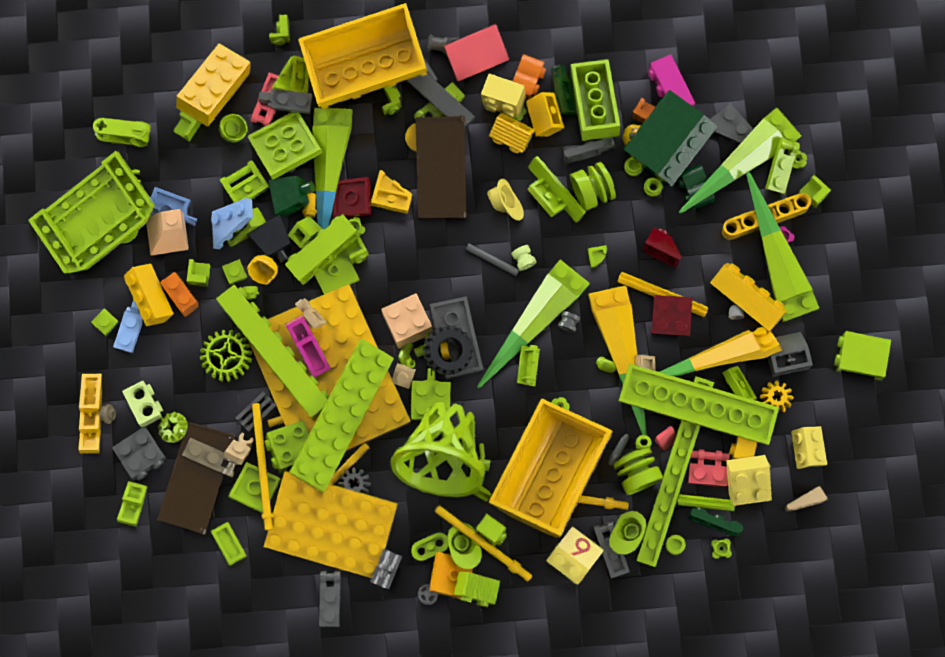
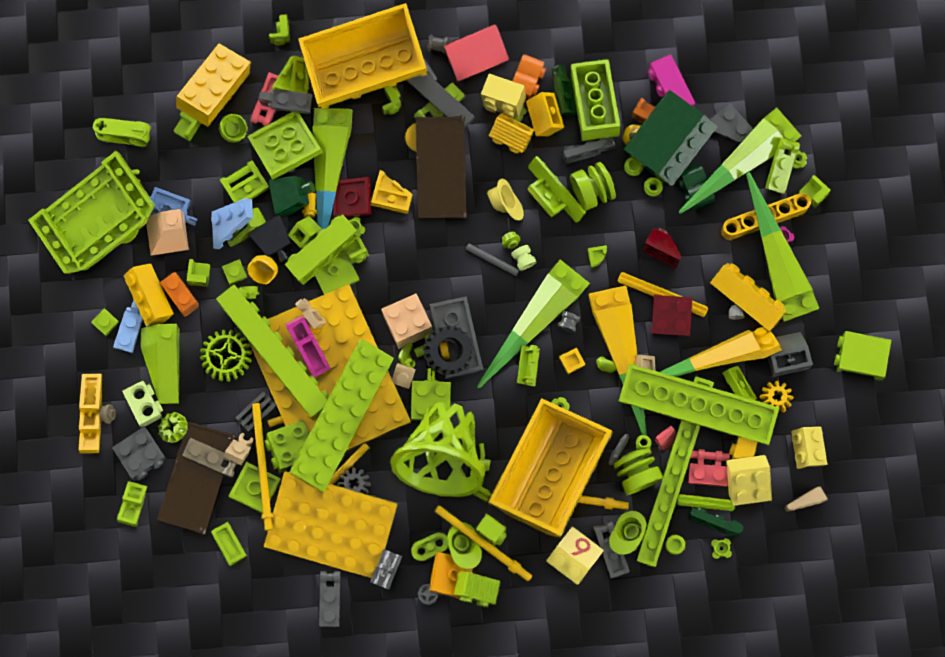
none -> lime wedge [141,324,180,404]
none -> lime plate [502,232,521,249]
none -> yellow plate [559,348,585,374]

